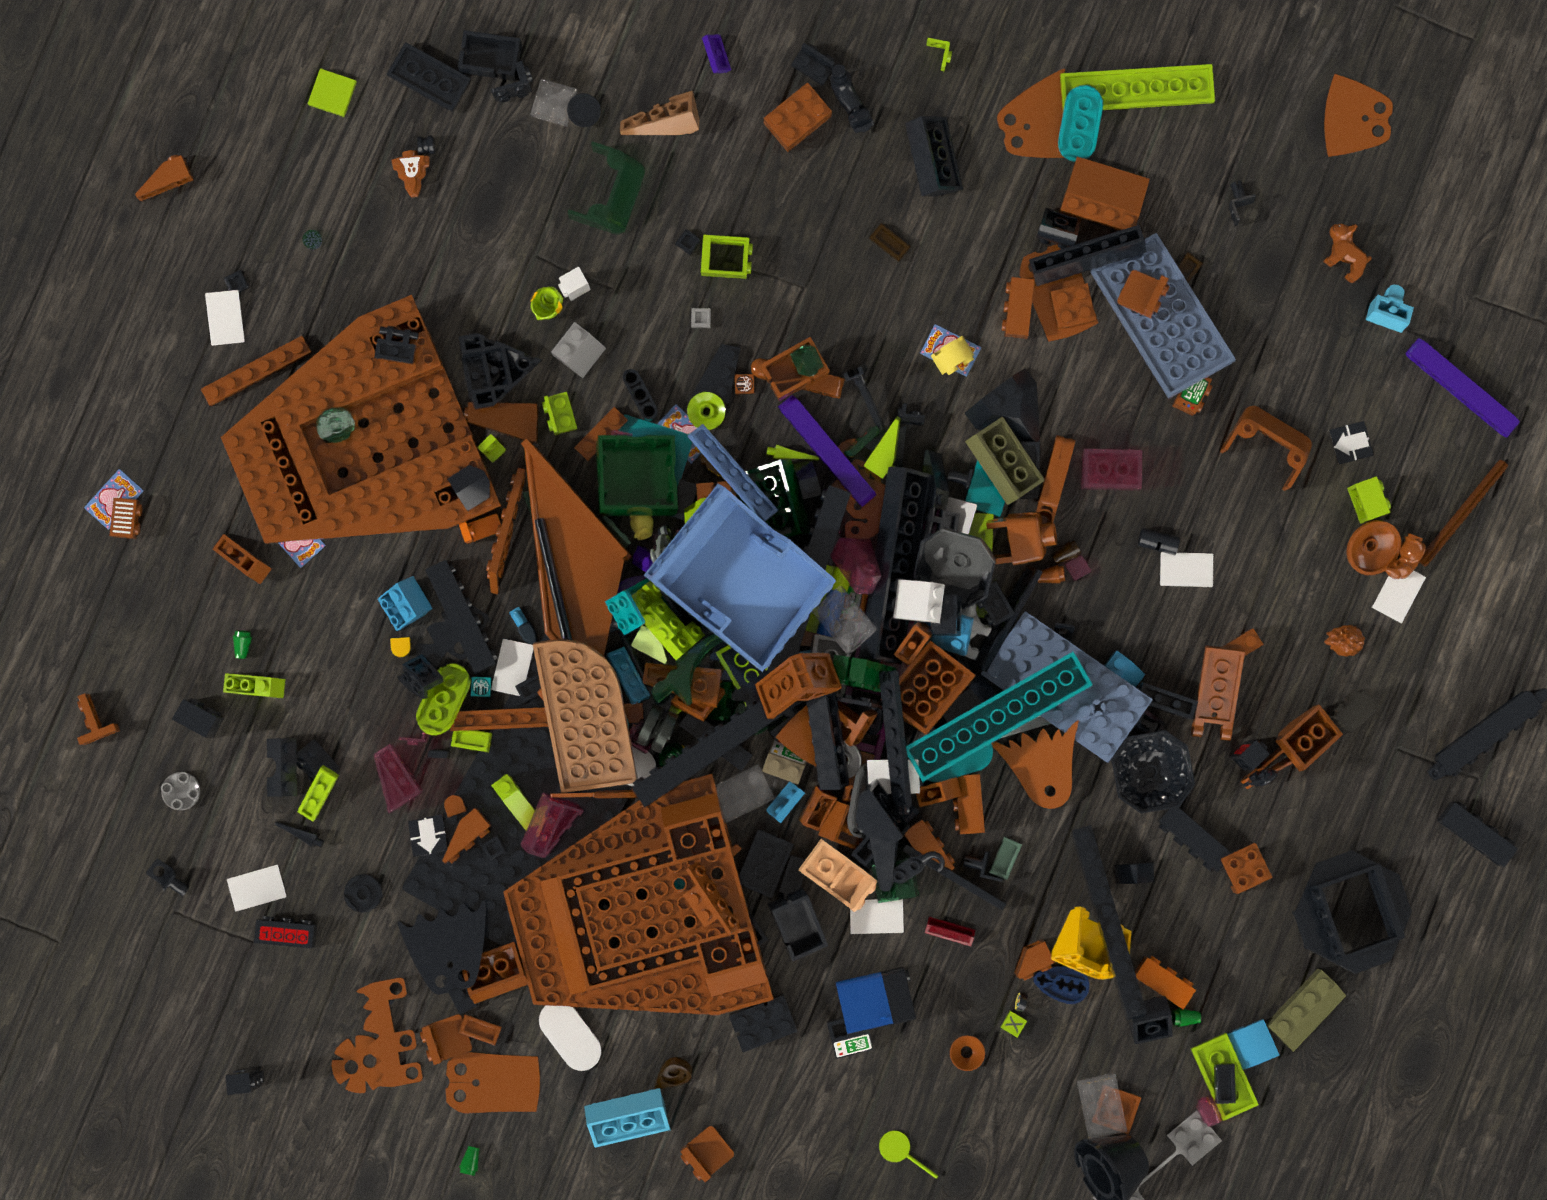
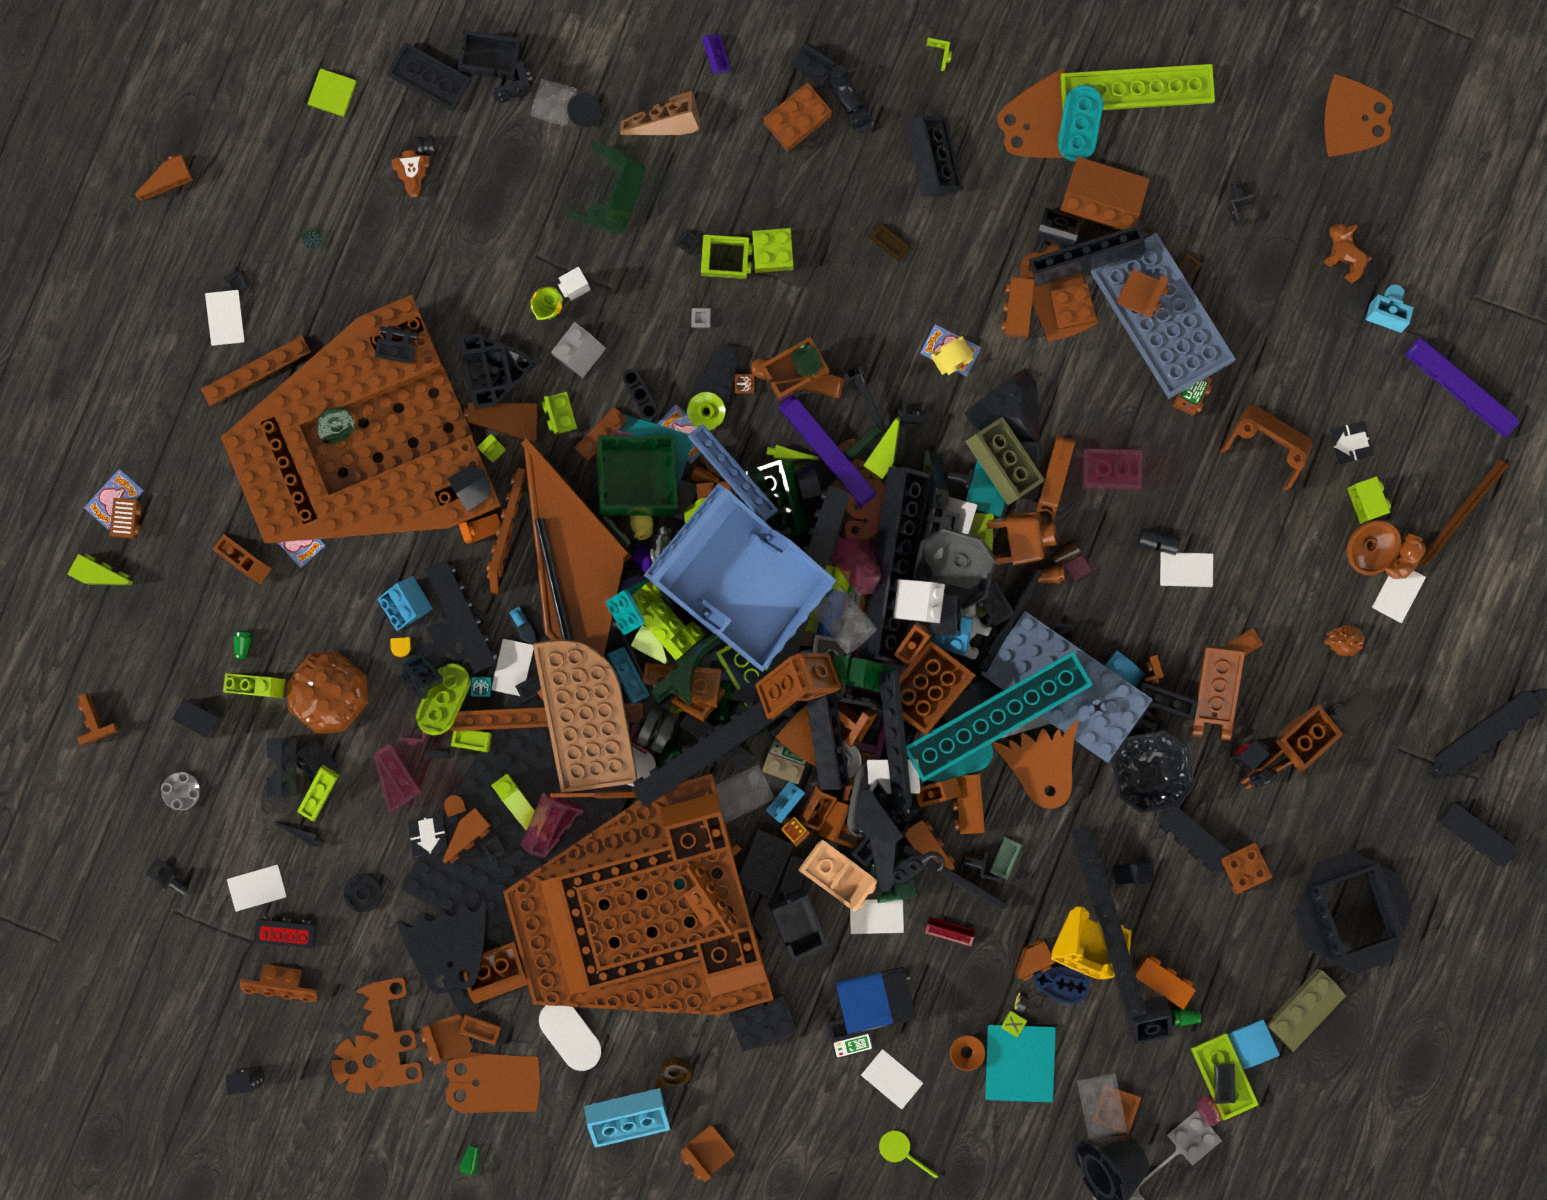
none -> lime slope [68,553,133,585]
none -> dark orange bracket [239,964,318,1002]
none -> dark orange rock [285,651,369,734]
none -> dark orange cone [690,465,720,486]
none -> lime brick [752,228,793,273]
none -> dark orange slope [780,816,810,846]
none -> white sticker [861,1049,923,1109]
none -> teal sticker [985,1025,1056,1102]
none -> dark orange bracket [1142,655,1164,685]

